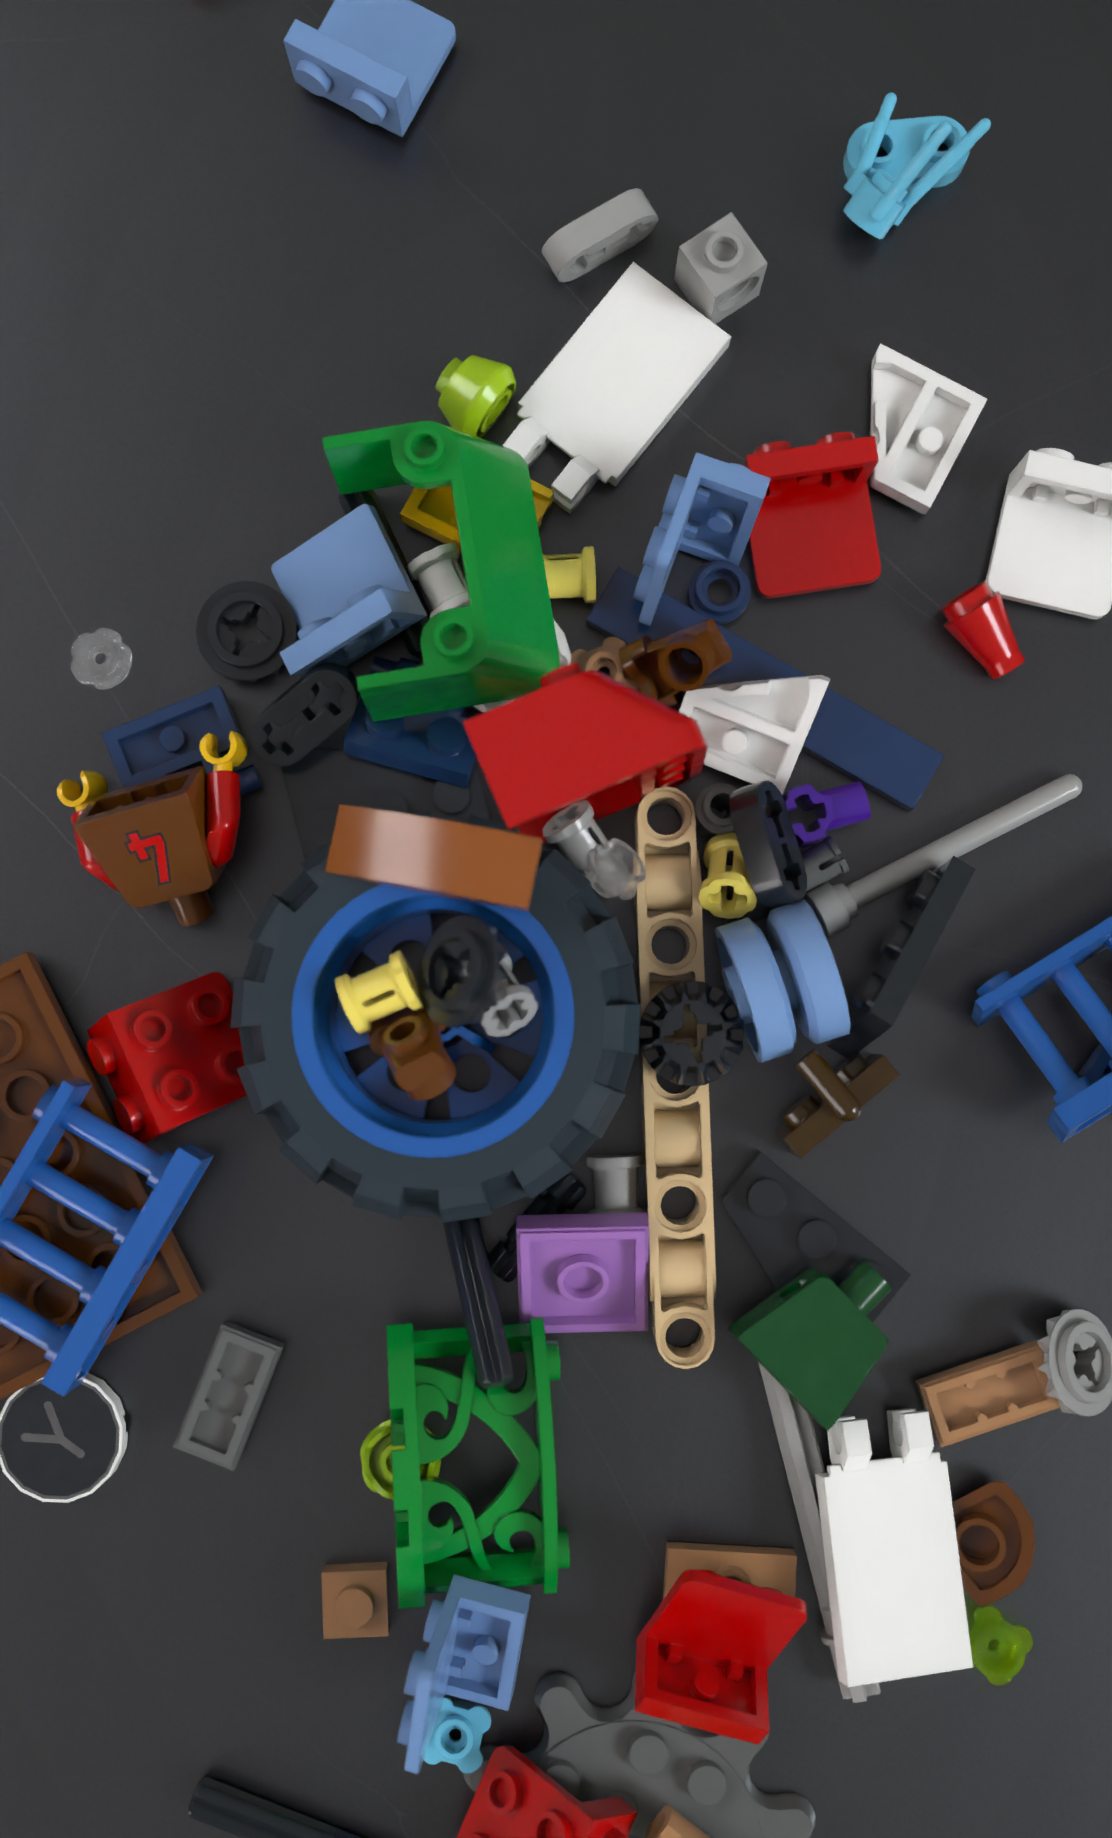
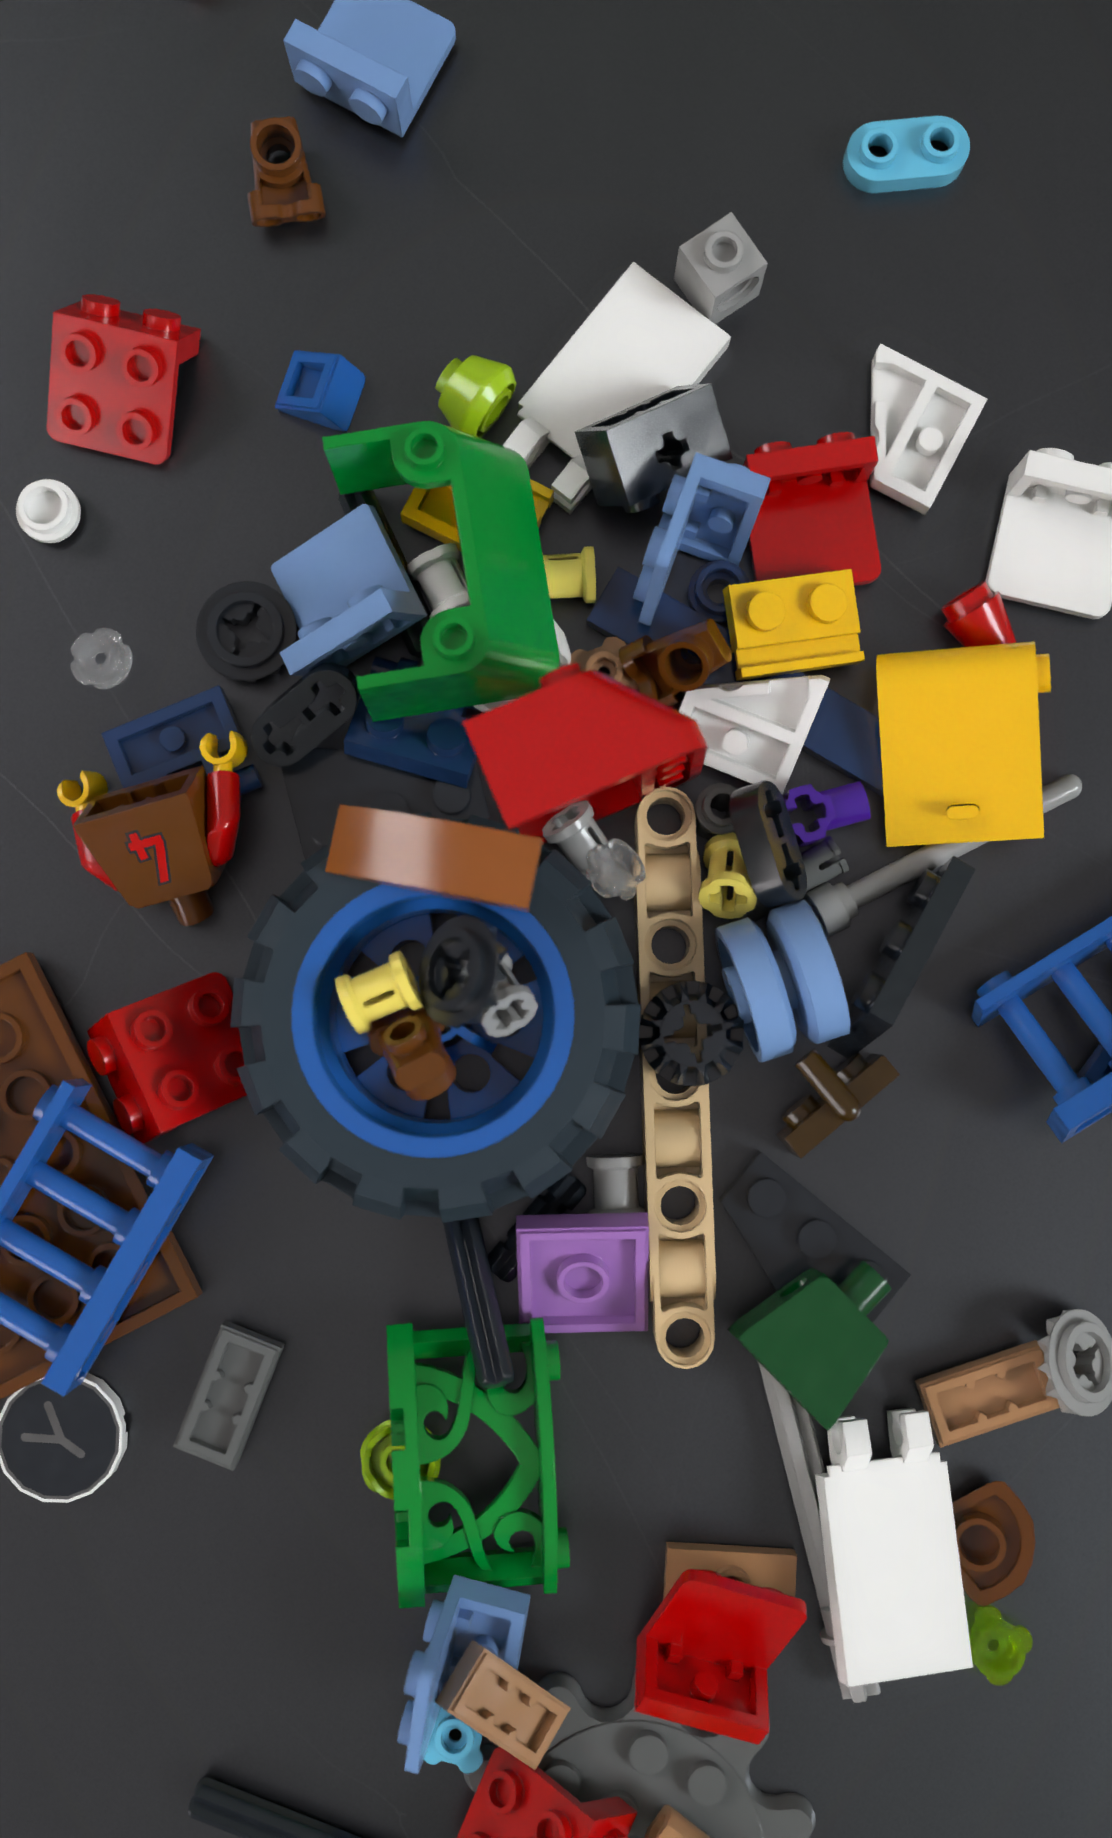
medium nougat plate [321,1562,391,1639] -> none
light grey beam [542,188,659,282] -> none
medium azure plant [843,92,991,239] -> none
none -> white plate [16,479,81,543]
none -> red bracket [47,294,201,465]
none -> reddish brown plate [247,116,326,227]
none -> blue slope [275,350,365,431]
none -> medium nougat plate [435,1639,571,1770]
none -> brick [575,383,733,513]
none -> yellow plate [723,569,865,681]
none -> yellow door [876,641,1051,847]

